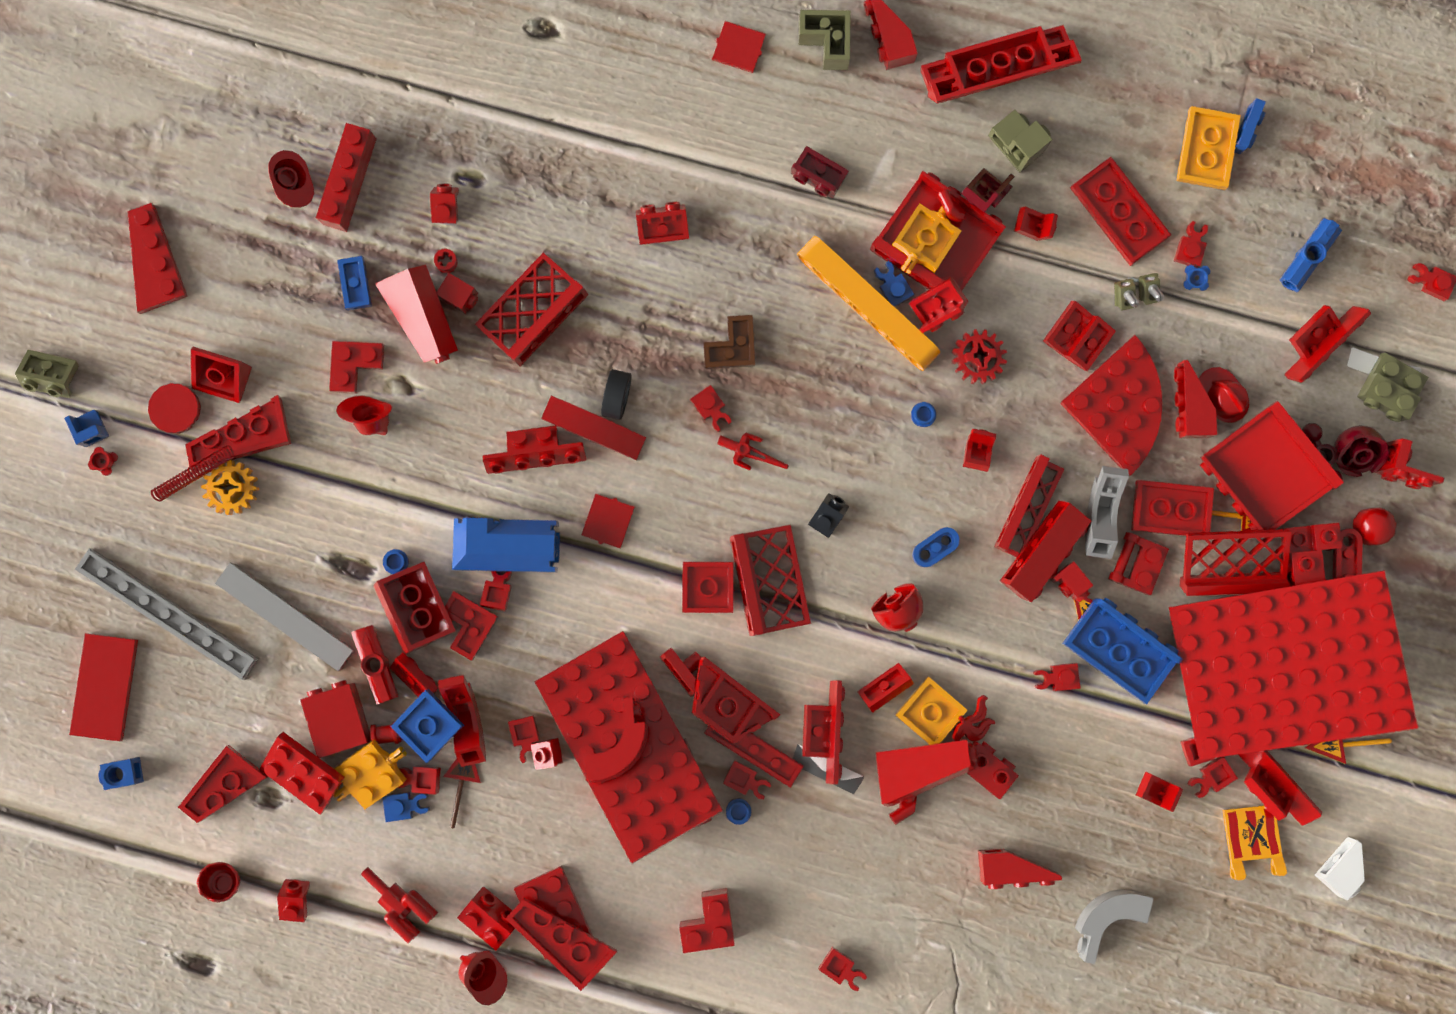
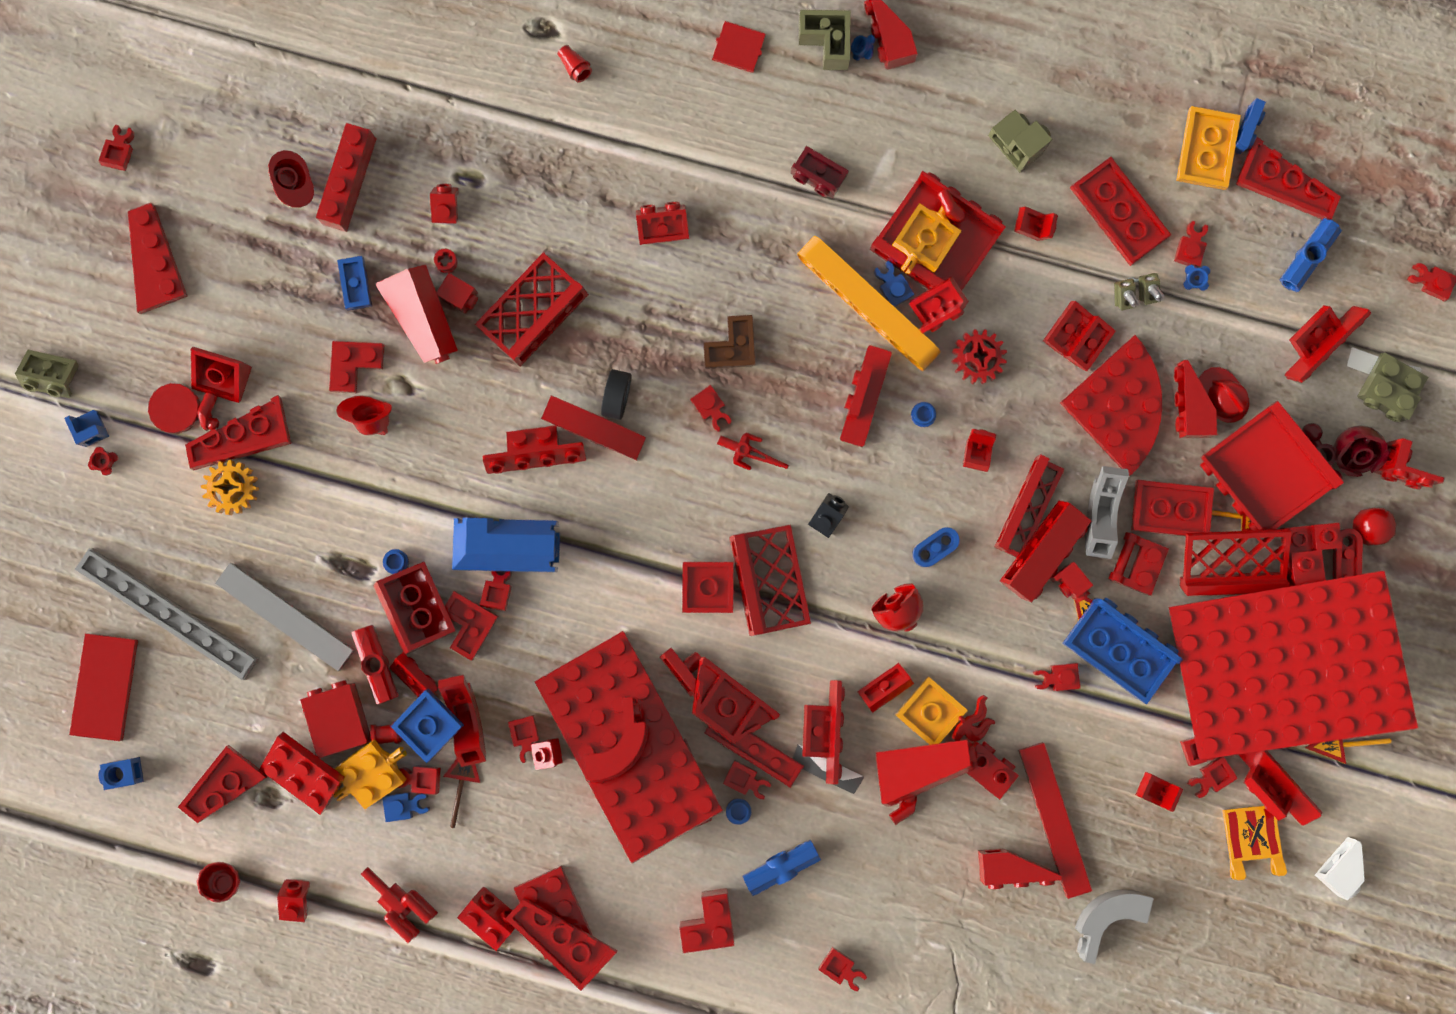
red piece [151,445,234,502] -> none
red piece [458,951,508,1005] -> none
red piece [581,494,635,549] -> none
red slope [921,25,1082,104] -> none
dark red bracket [961,168,1015,213] -> none
none -> red plate [98,125,134,171]
none -> red arm [197,393,220,431]
none -> red cone [558,45,592,83]
none -> blue piece [743,839,821,896]
none -> red bracket [840,345,892,447]
none -> blue plate [851,35,875,61]
none -> red tile [1018,742,1092,899]
none -> red wing [1236,137,1341,220]

